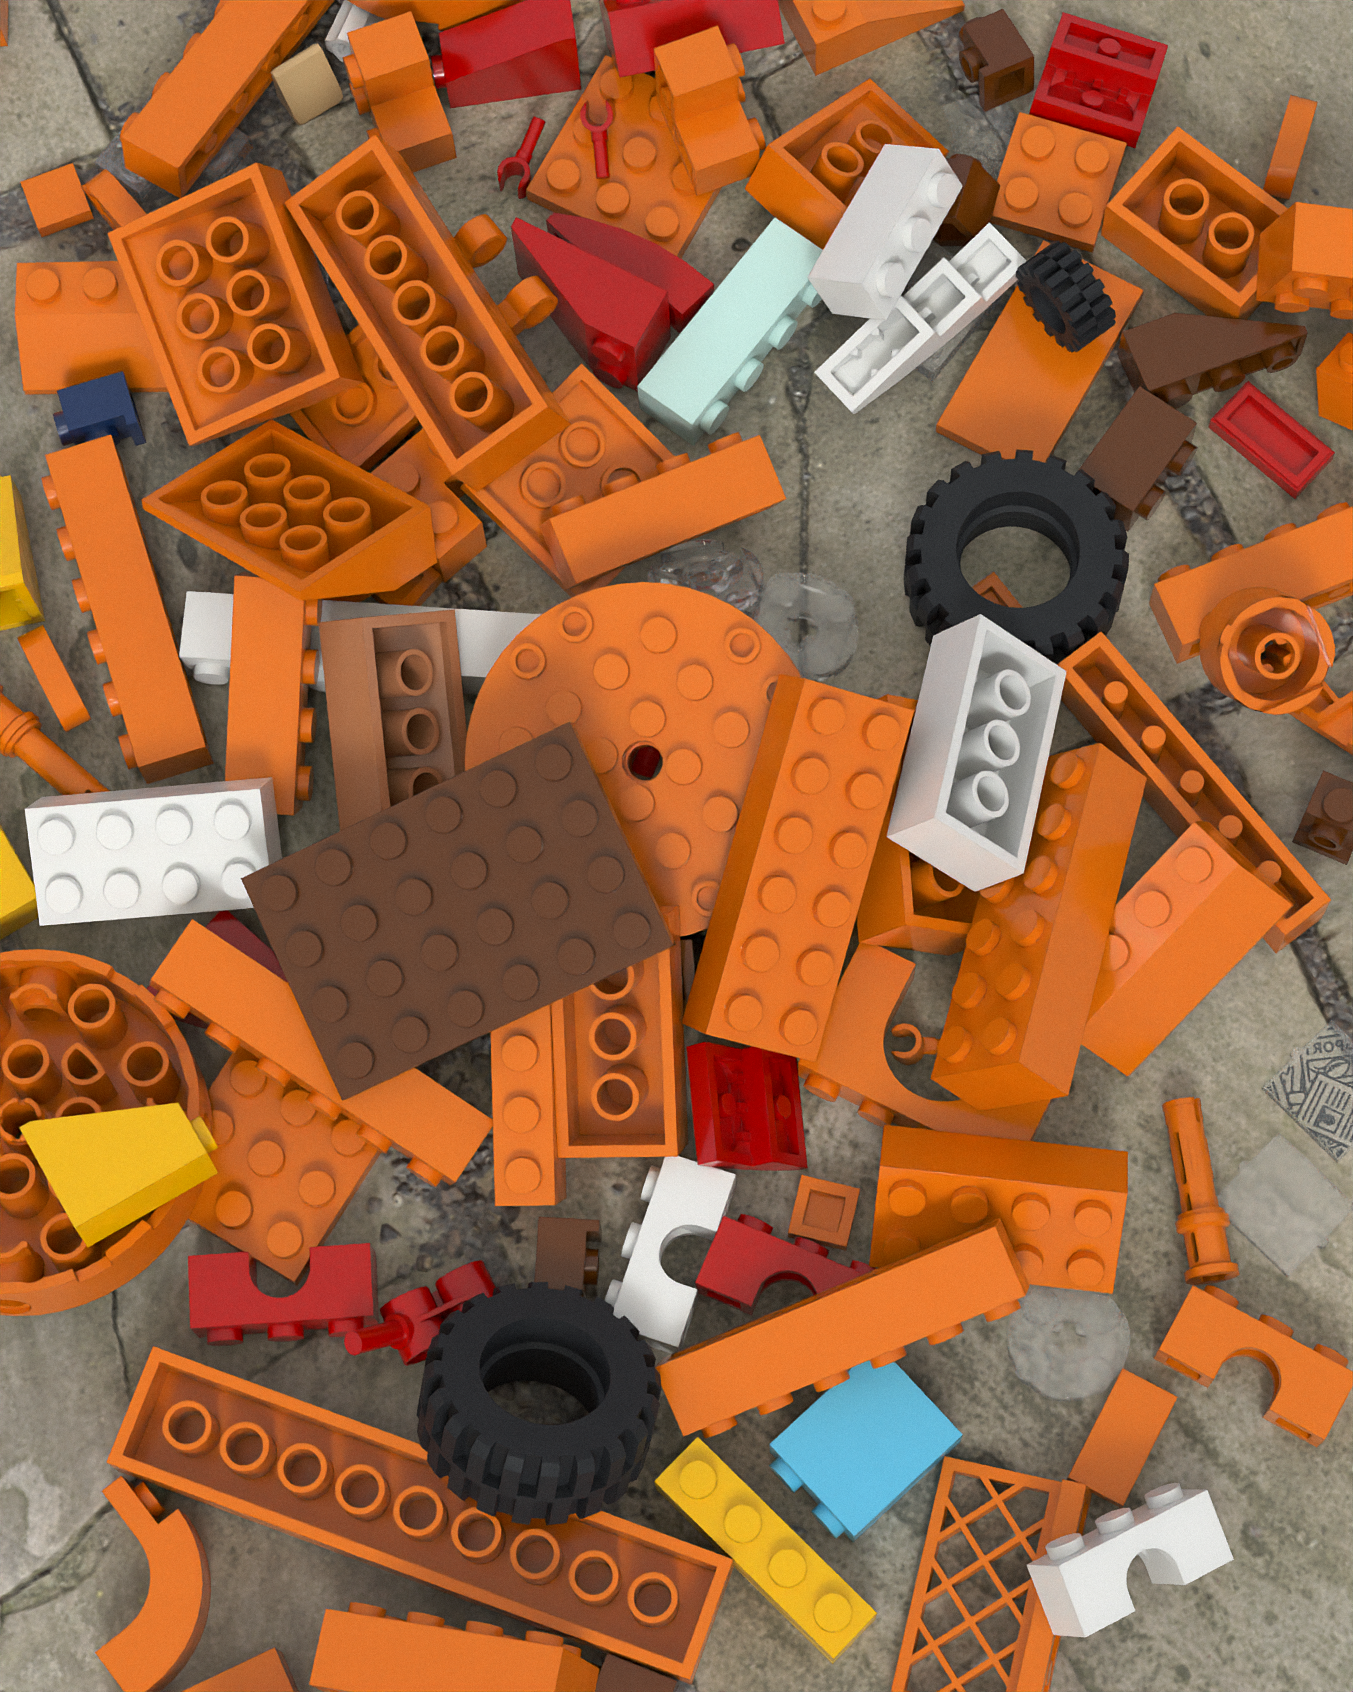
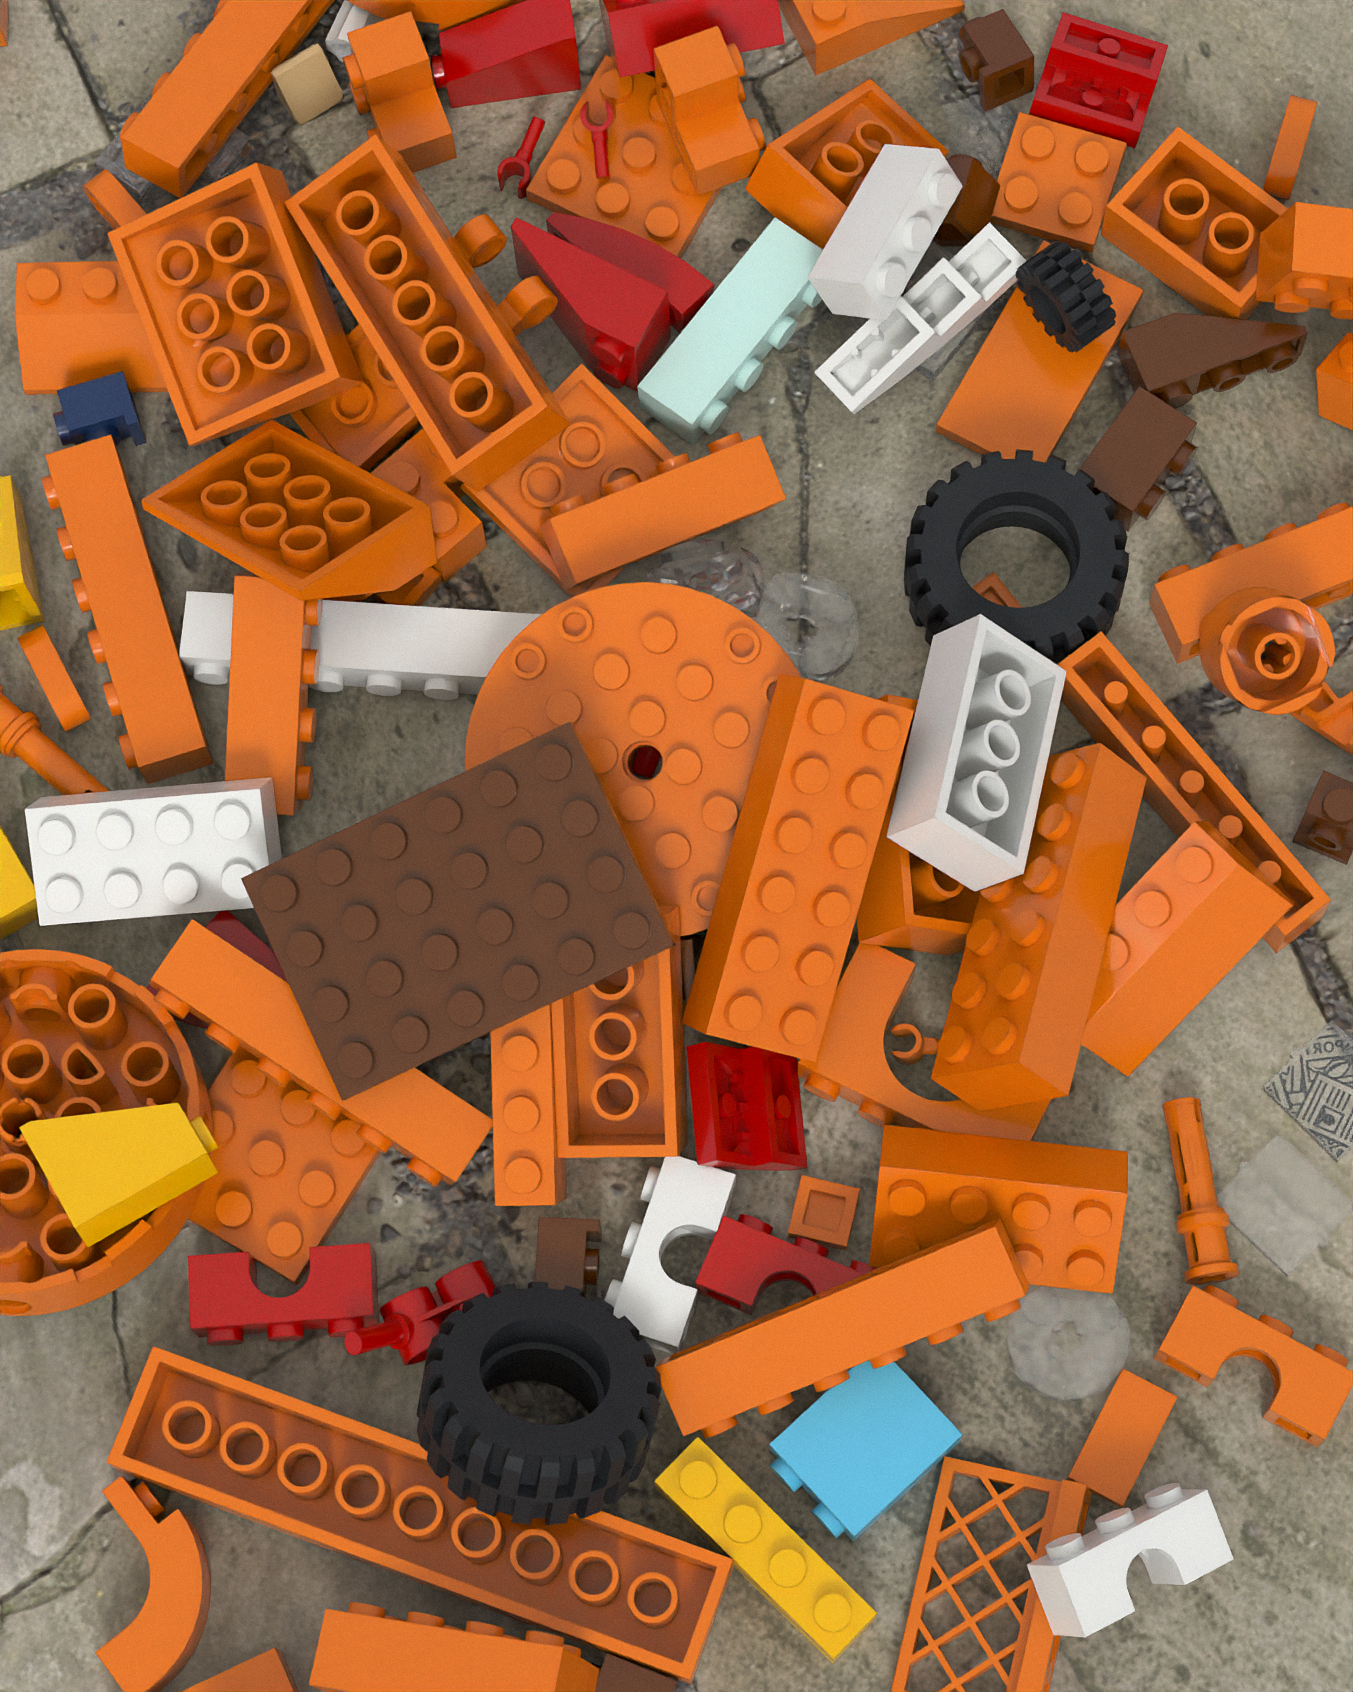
orange tile [20,163,94,237] -> none
nougat slope [319,609,467,831] -> none
red tile [1208,381,1335,499] -> none

